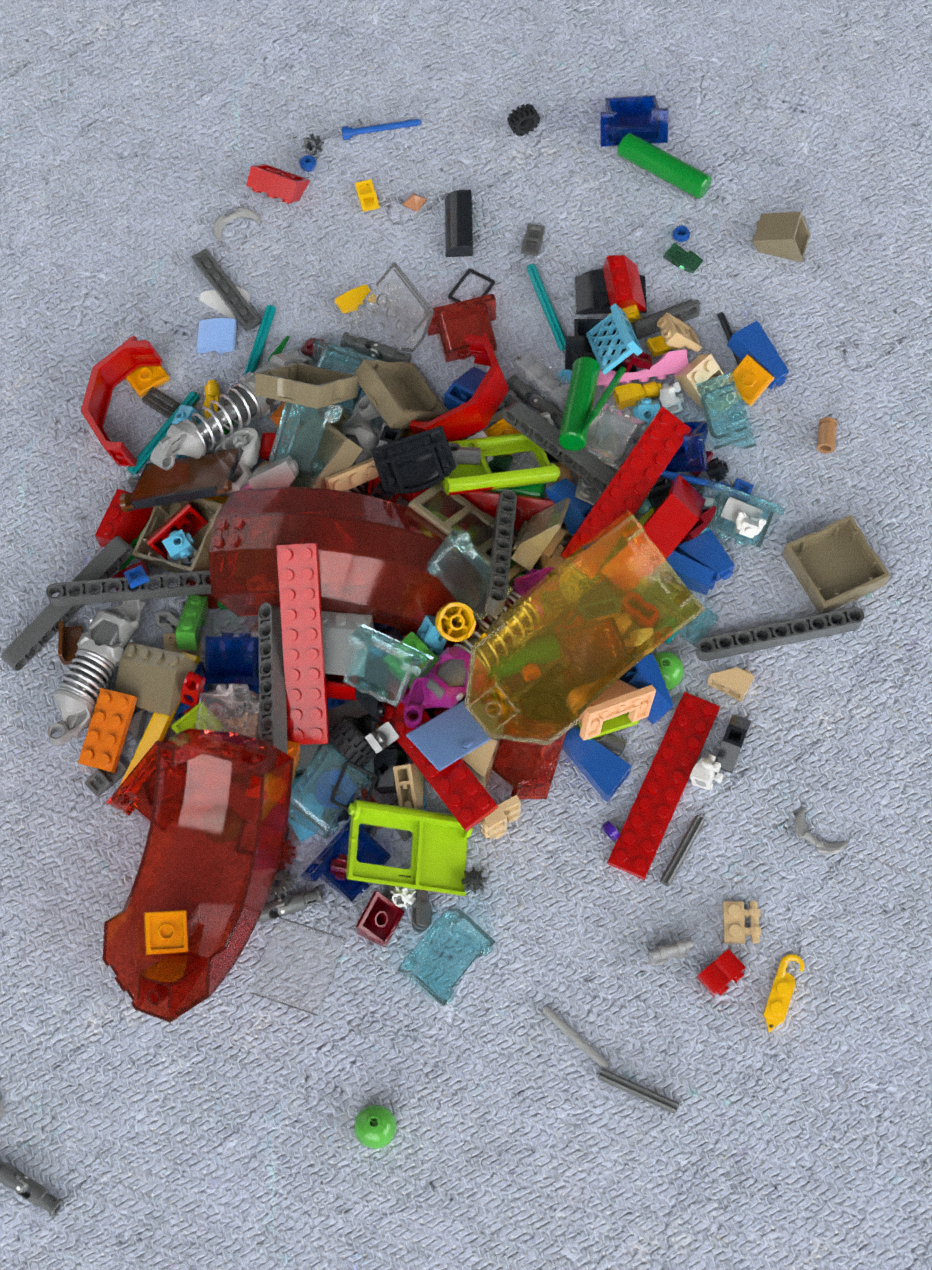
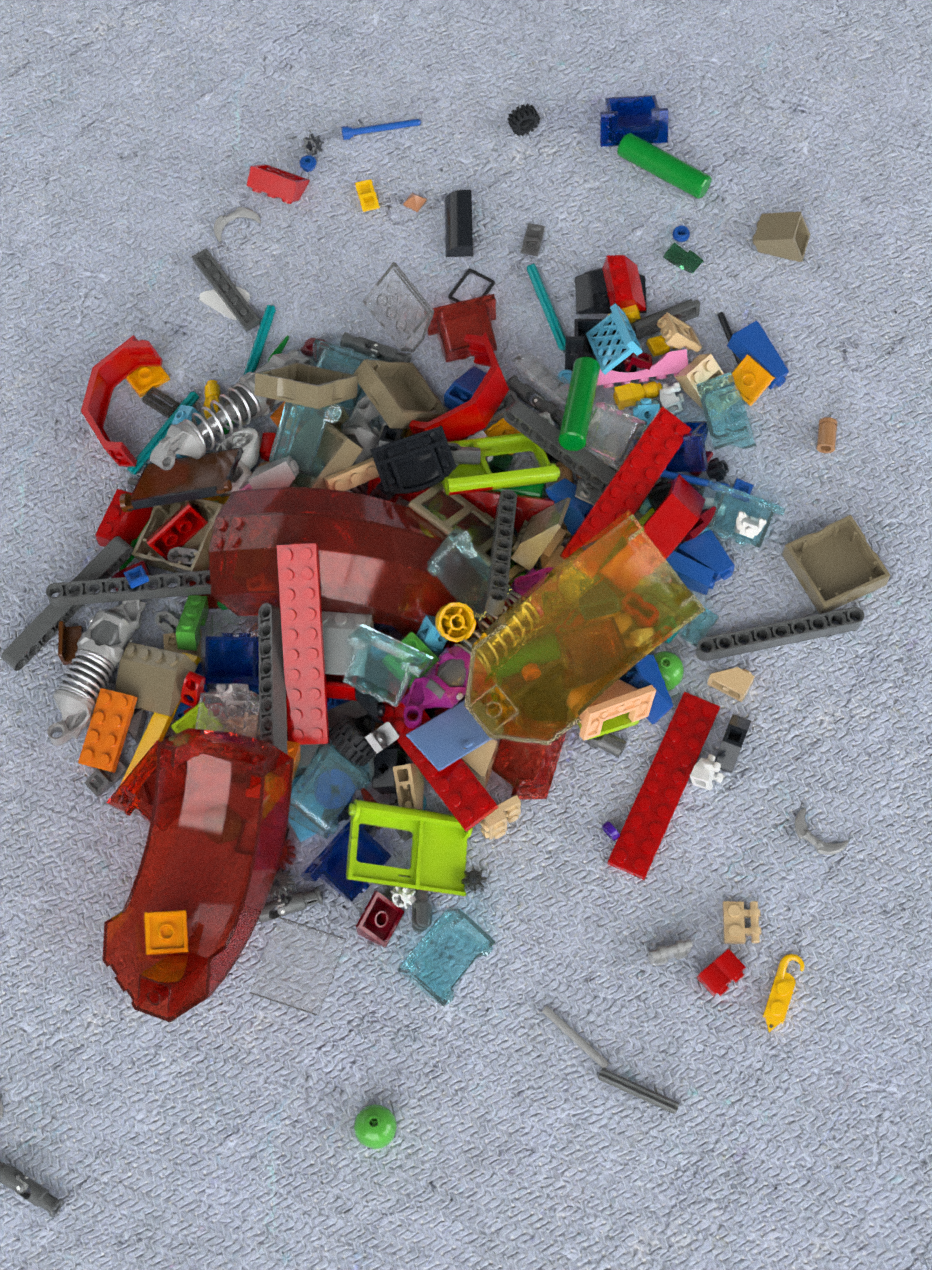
medium azure brick [162,529,195,561] -> none
light blue slope [197,318,237,354] -> none
black piece [330,761,378,811] -> none
dark red gear [330,854,348,881] -> none
yellow slope [334,284,375,314] -> none
blue slope [561,726,632,803] -> none
green piece [579,366,626,437] -> none
dark grey axle [660,815,705,887] -> none
light grey slope [719,496,763,523] -> none

